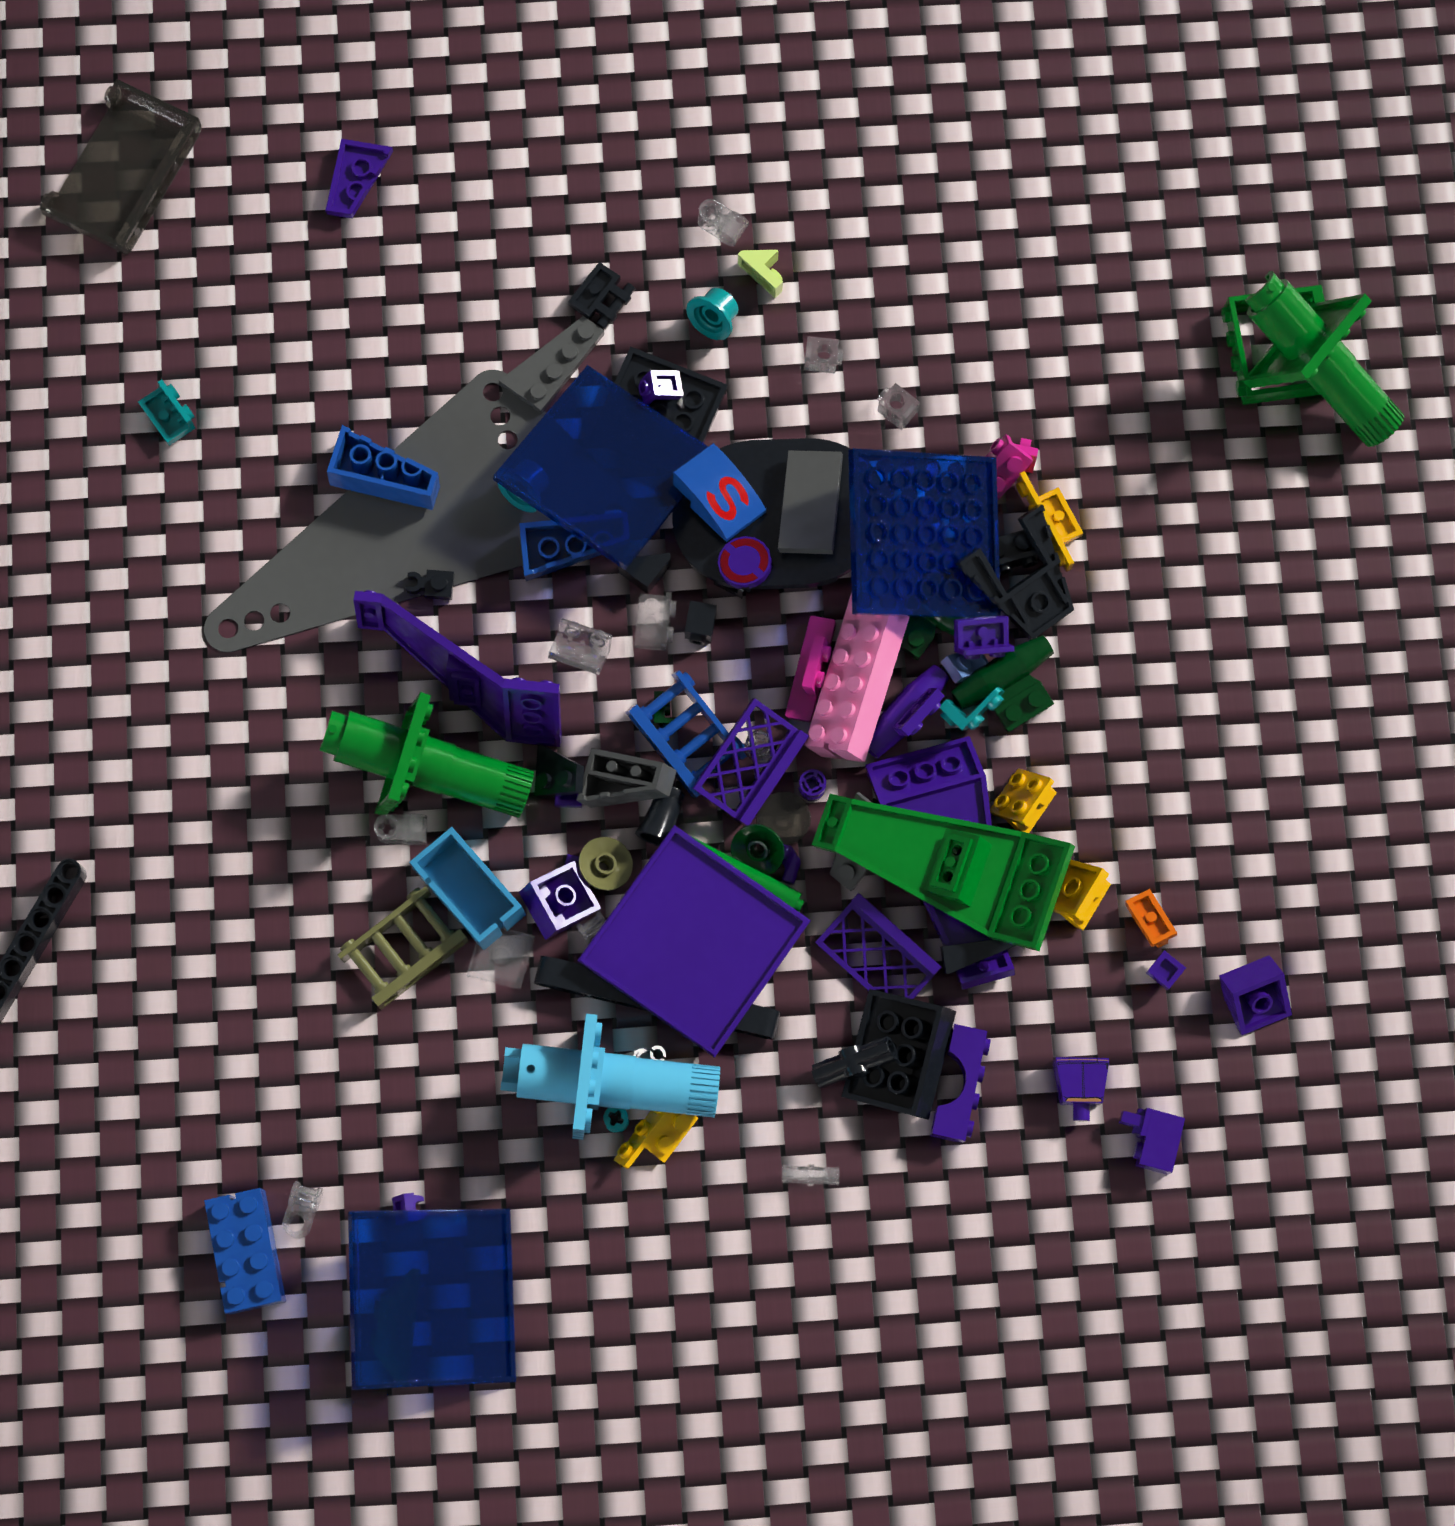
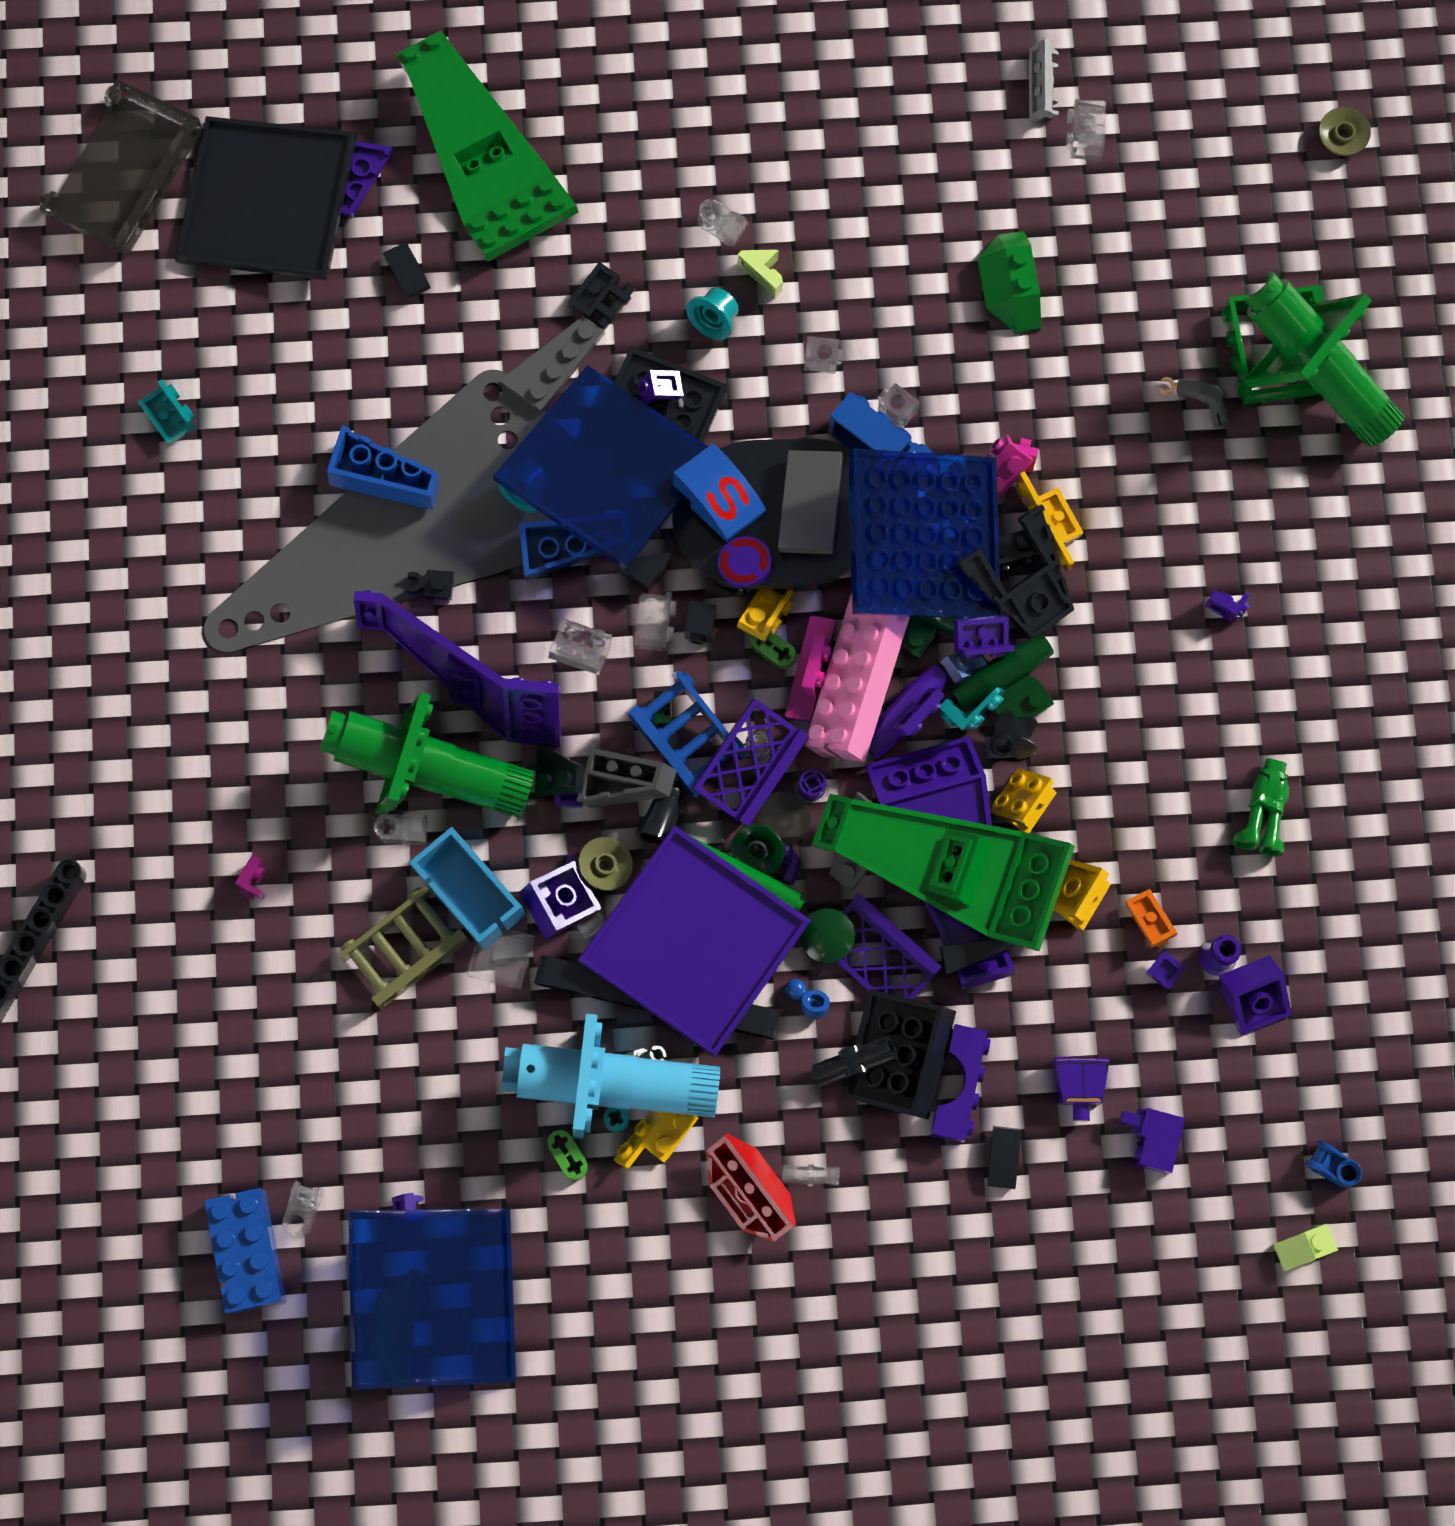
none -> black tile [174,116,357,280]
none -> magenta bracket [235,854,266,901]
none -> black slope [383,242,431,300]
none -> green wing [395,30,579,262]
none -> bright green beam [548,1130,588,1180]
none -> red wedge [706,1133,796,1242]
none -> yellow bracket [737,589,794,642]
none -> bright green beam [750,633,796,669]
none -> blue plate [784,979,830,1019]
none -> dark green dish [800,908,855,963]
none -> blue piece [828,392,934,497]
none -> green wedge [977,231,1042,333]
none -> black slope [987,1126,1021,1189]
none -> black plate [989,711,1039,759]
none -> light grey plate [1029,39,1059,122]
none -> clear brick [1066,99,1106,160]
none -> dark grey arm [1159,377,1231,427]
none -> dark purple plant [1199,935,1241,976]
none -> dark purple bracket [1205,590,1250,623]
none -> green piece [1232,758,1290,857]
none -> yellowish green slope [1273,1224,1338,1271]
none -> blue piece [1304,1140,1362,1188]
none -> olive dish [1319,107,1371,156]

